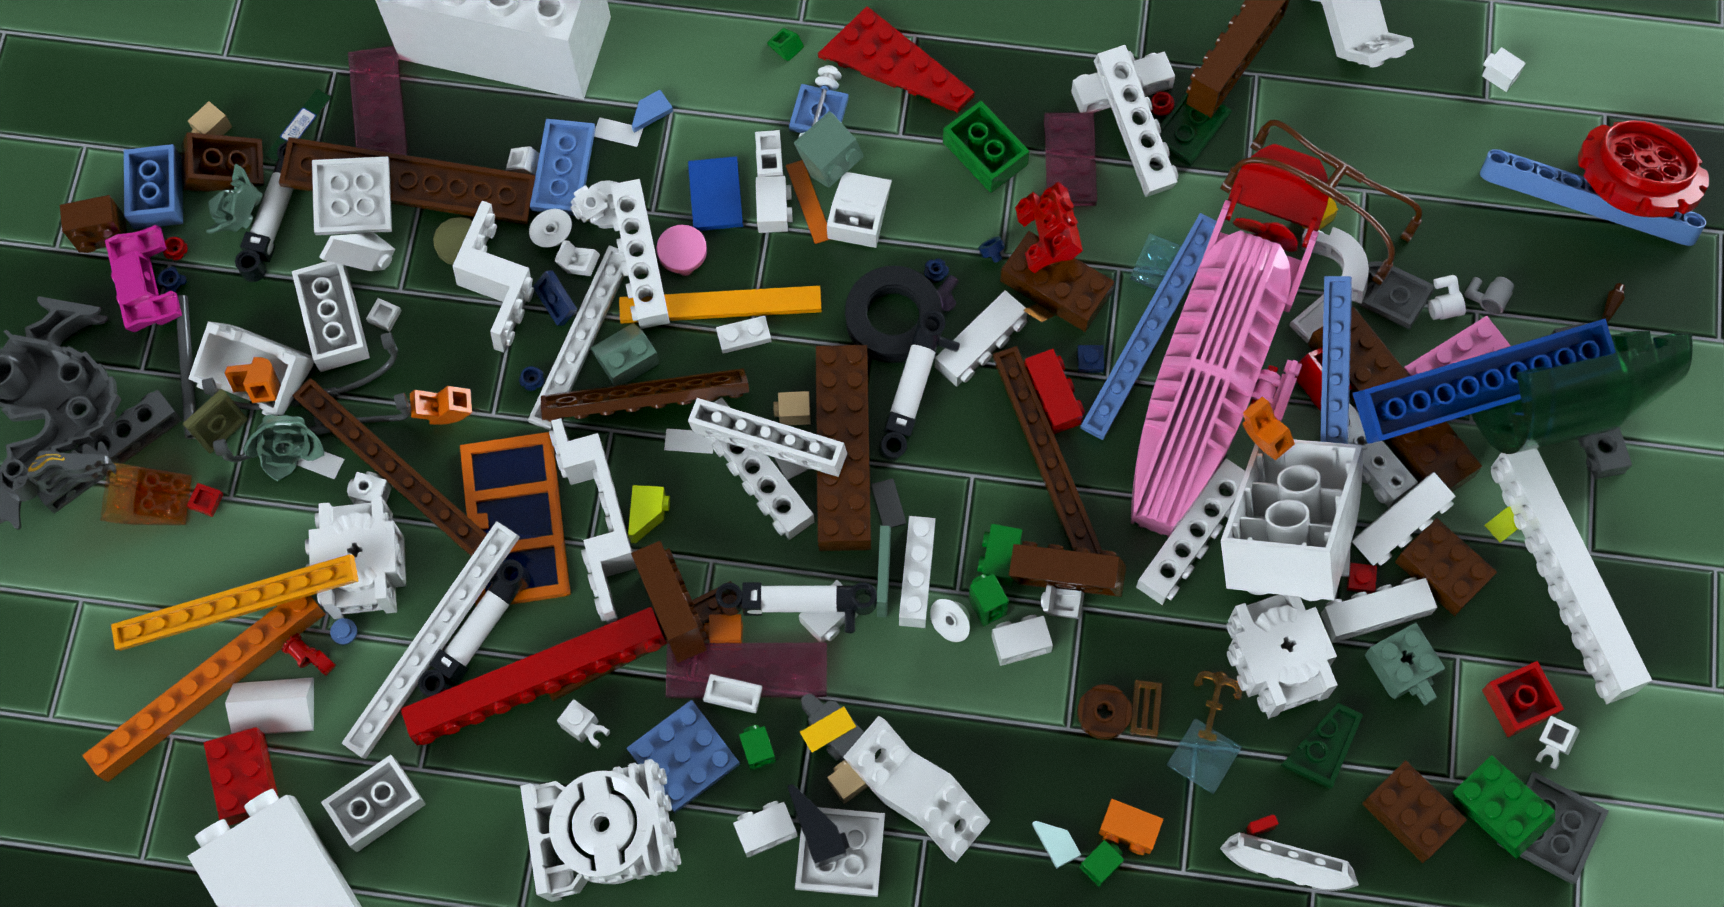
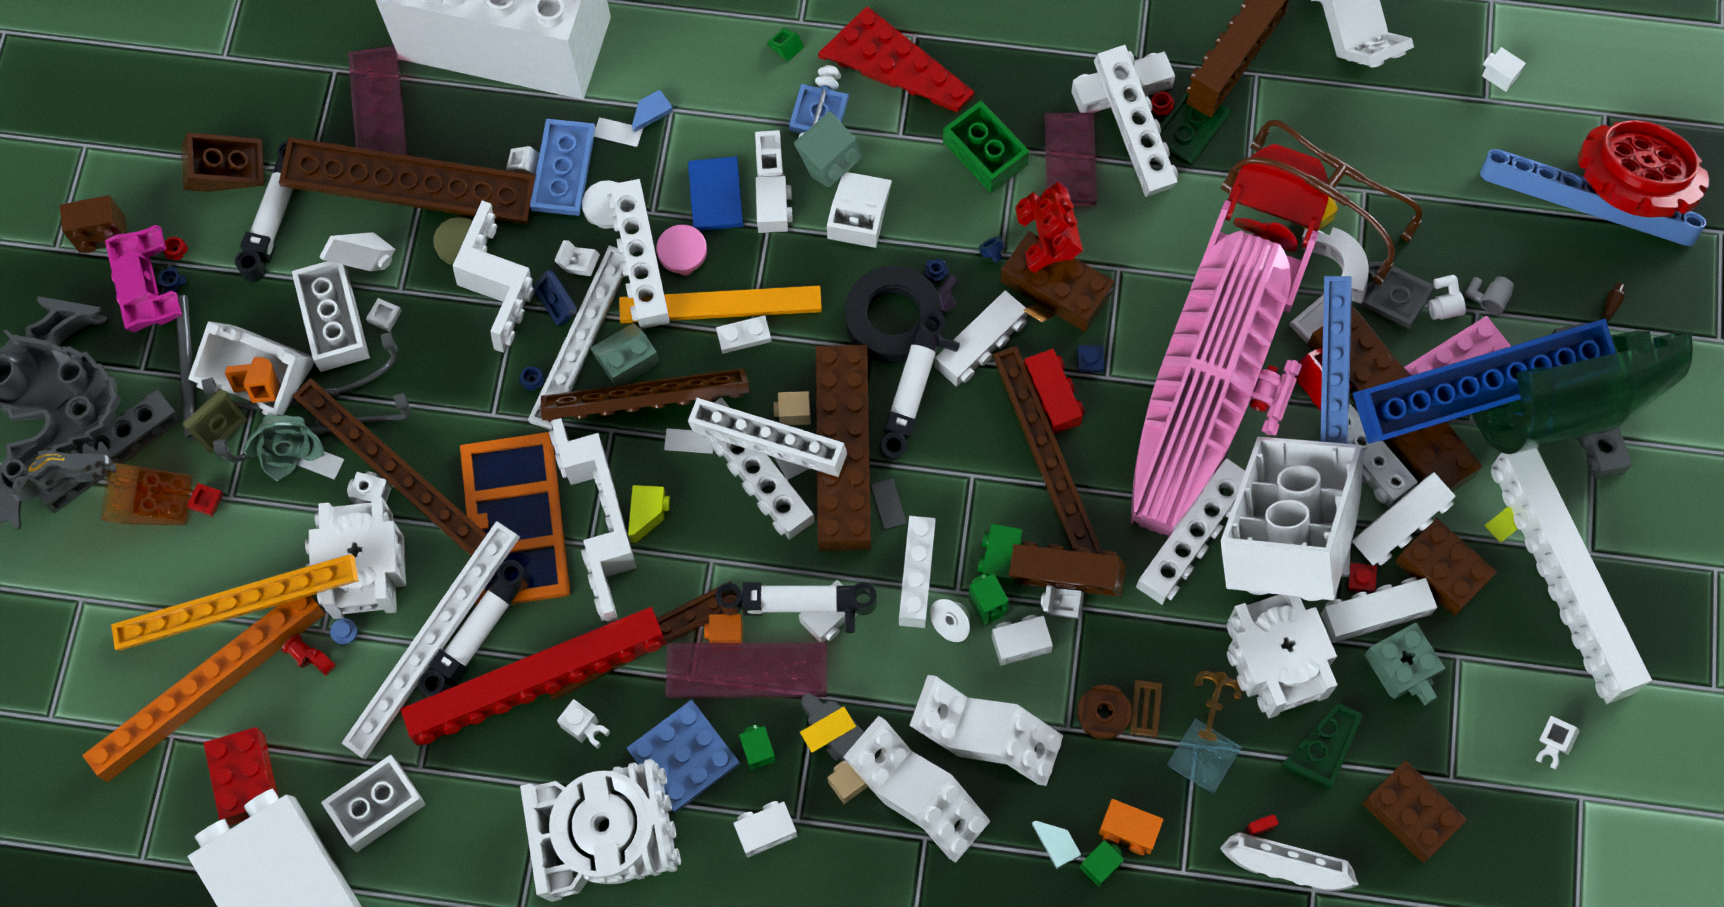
medium blue brick [124,144,183,229] -> none
tan brick [188,101,232,135] -> none
sand green brick [206,164,262,234] -> none
white slope [225,677,314,734] -> none
sticker [265,89,331,162] -> none
white plate [312,156,392,235] -> none
orange brick [410,386,472,425] -> none
white piece [529,209,572,247] -> none
white brick [570,185,608,223] -> none
reddish brown brick [631,541,708,663] -> none
white tile [703,674,763,713] -> none
orange sticker [786,160,830,244] -> none
black slope [788,784,850,868] -> none
white plate [795,807,885,897] -> none
sand green tile [877,525,891,617] -> none
medium blue plate [1080,213,1217,440] -> none
clear light blue plate [1130,233,1181,290] -> none
orange brick [1242,396,1295,461] -> none
green brick [1453,755,1556,859] -> none
red brick [1482,661,1564,738] -> none
dark grey plate [1497,771,1609,884] -> none
none -> white bracket [910,675,1063,786]

